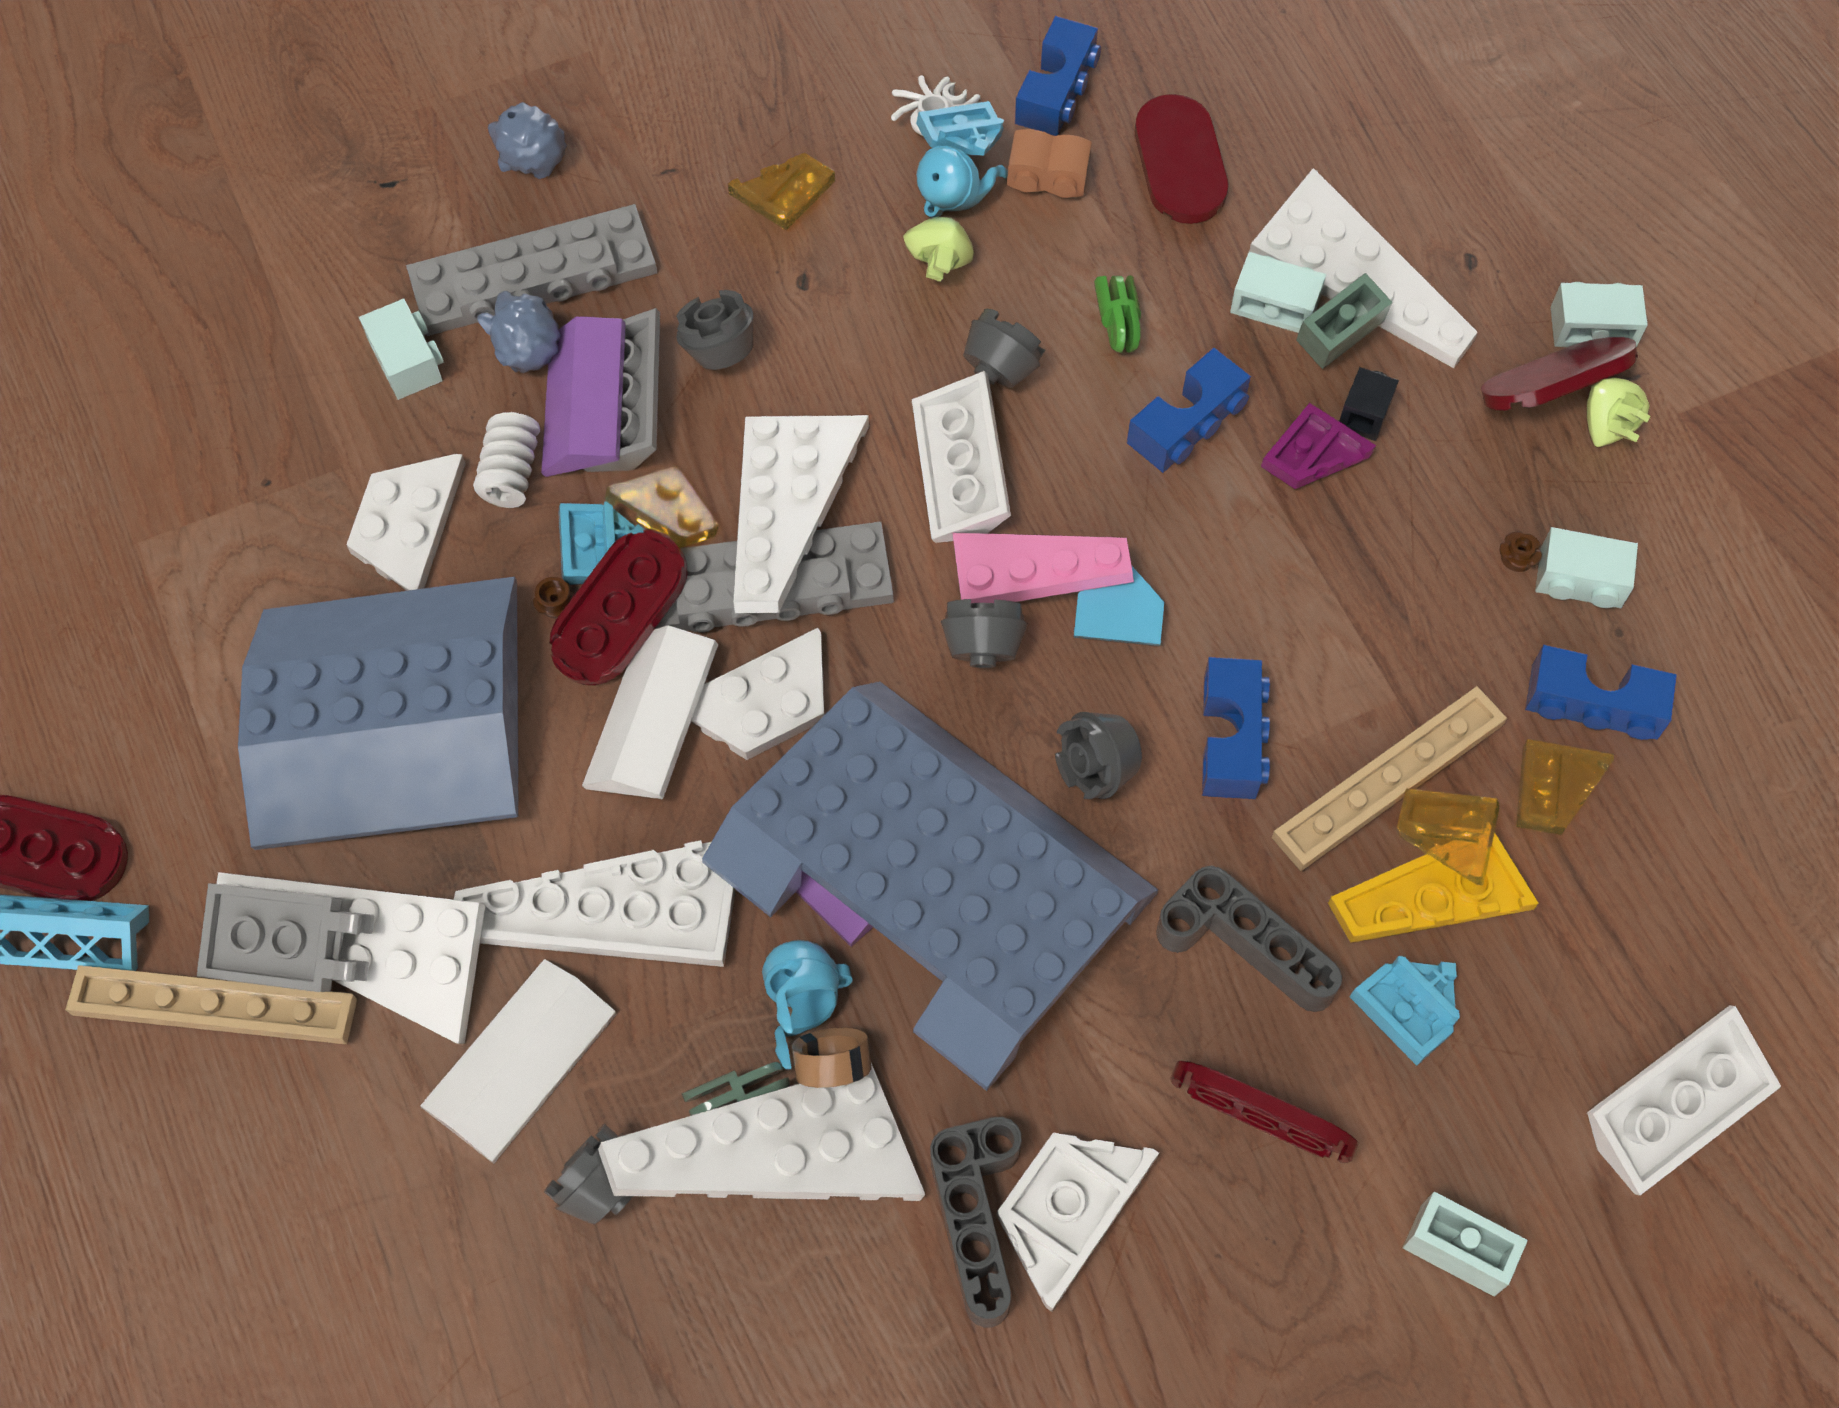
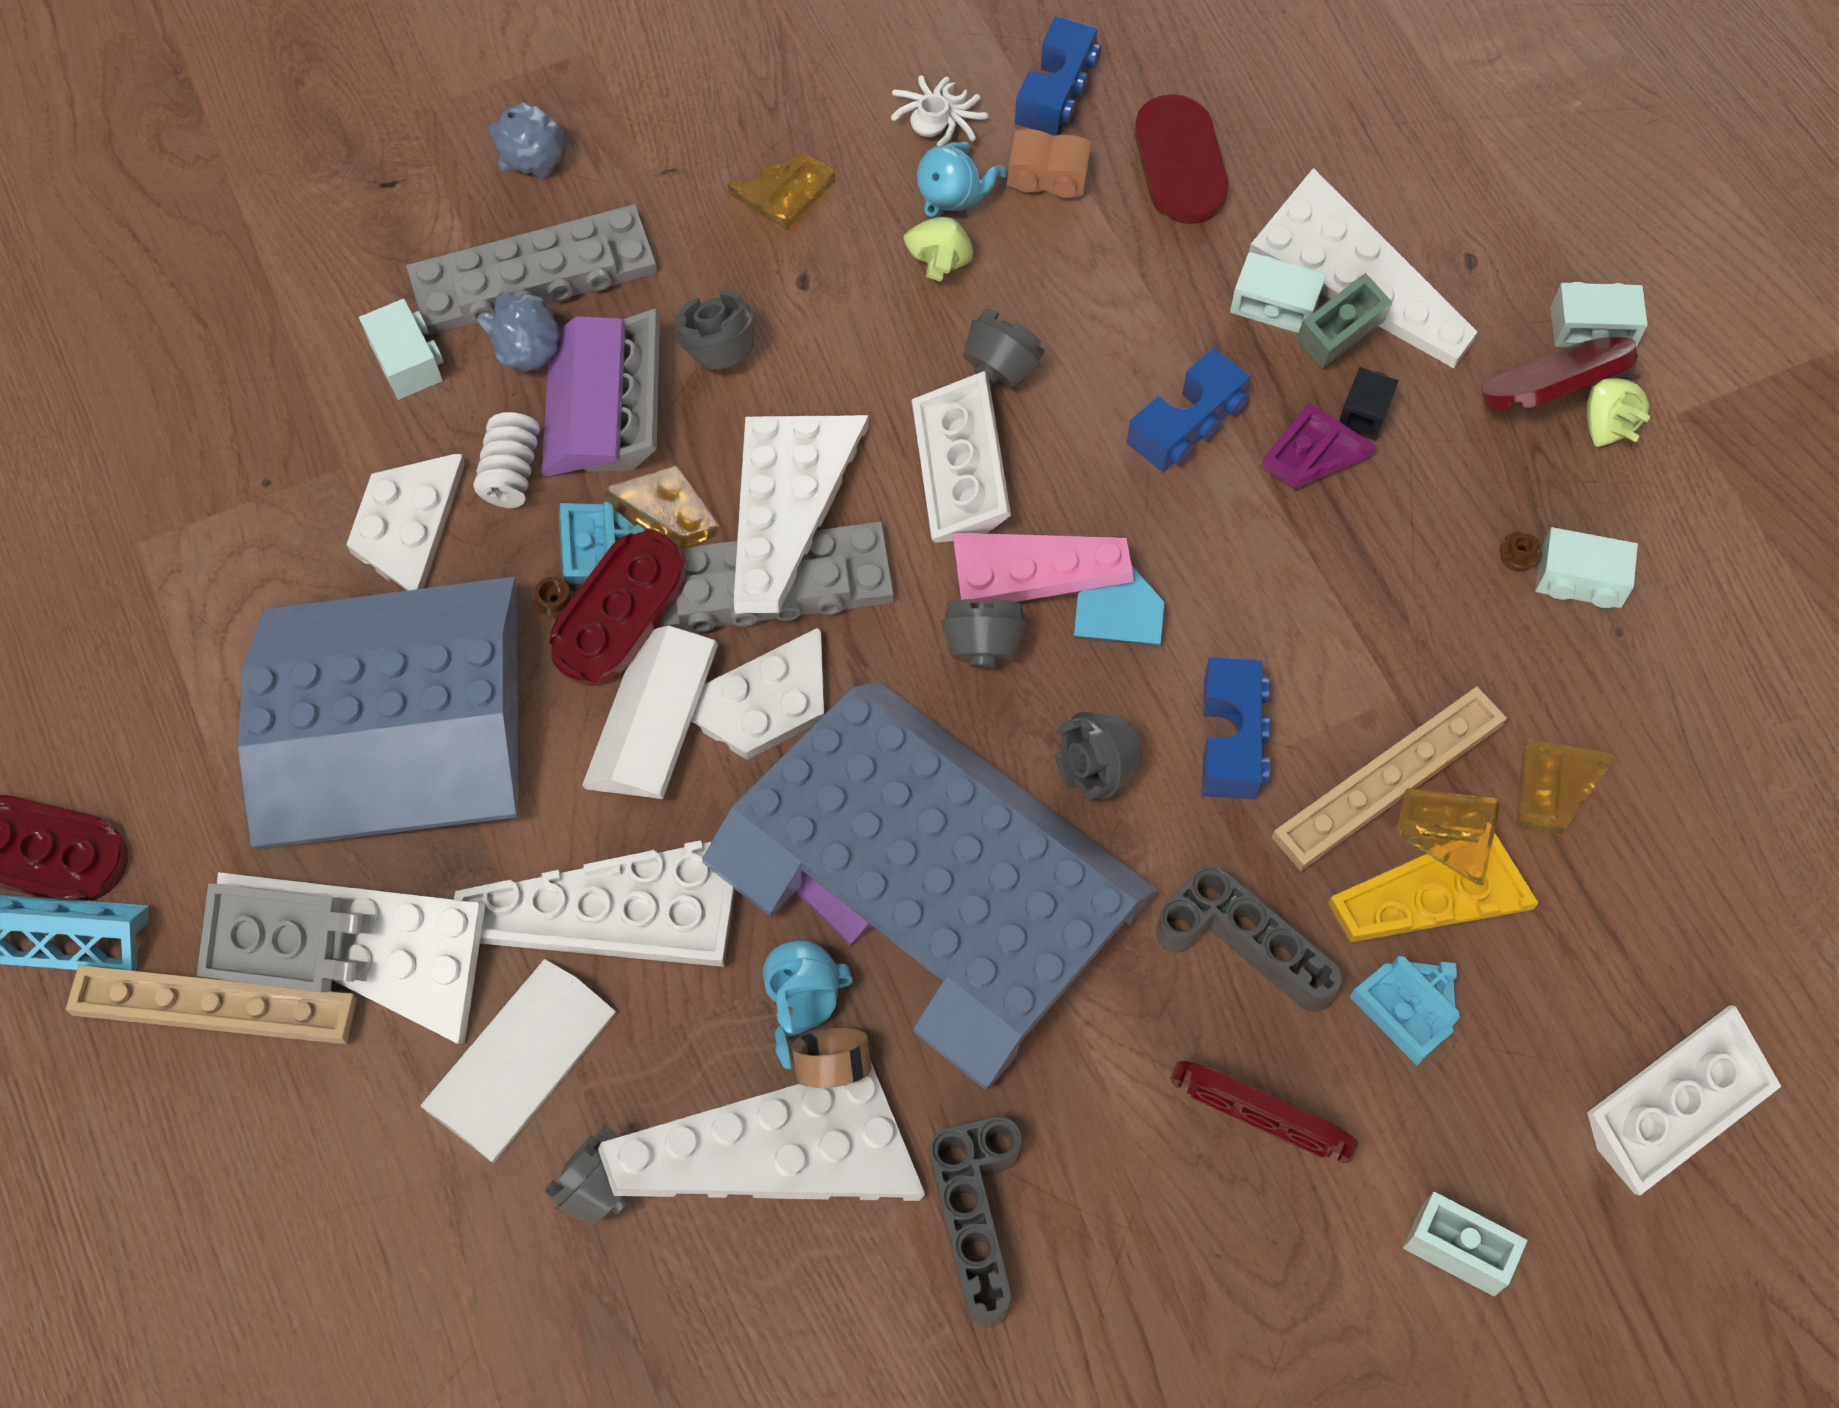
sand green arm [681,1062,790,1116] -> none
medium azure slope [916,101,1004,156] -> none
white wing [997,1133,1159,1312] -> none
bright green arm [1094,275,1141,353] -> none
blue arch [1525,645,1677,740] -> none

